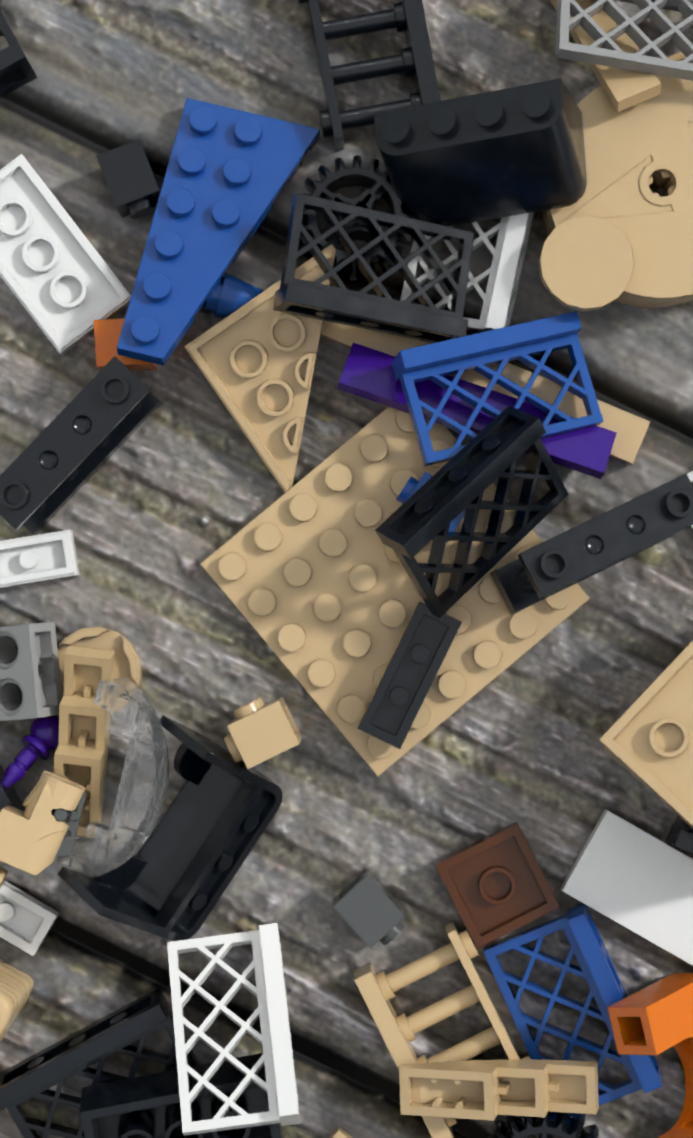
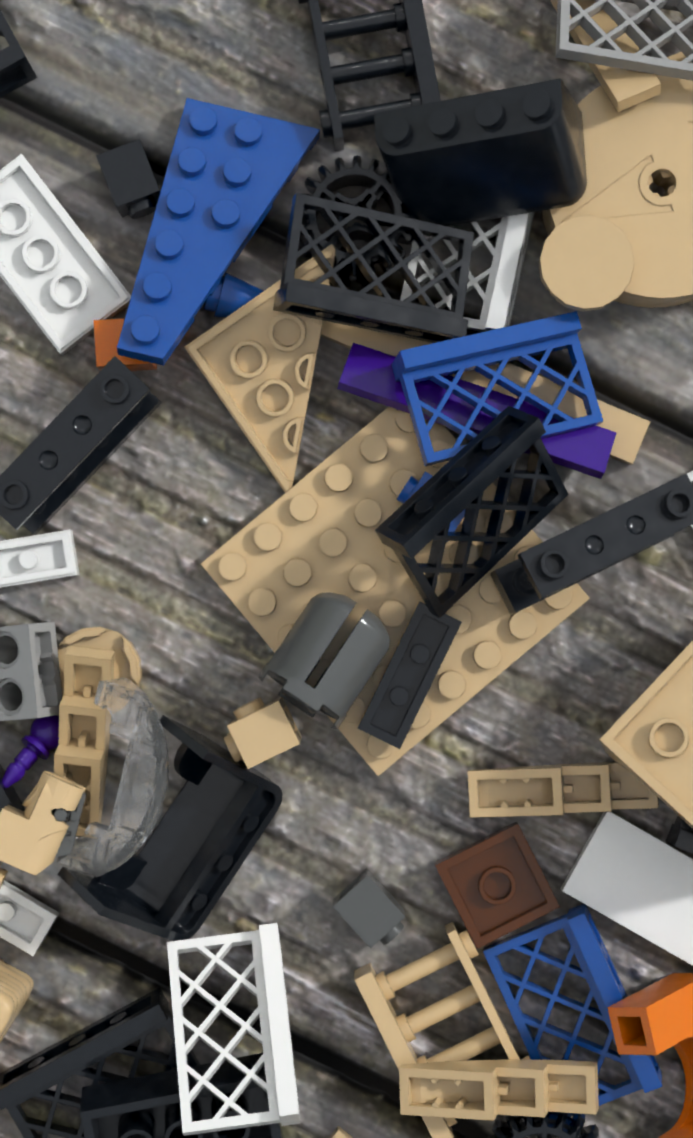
none -> dark grey cylinder [258,592,390,729]
none -> tan slope [467,762,659,818]

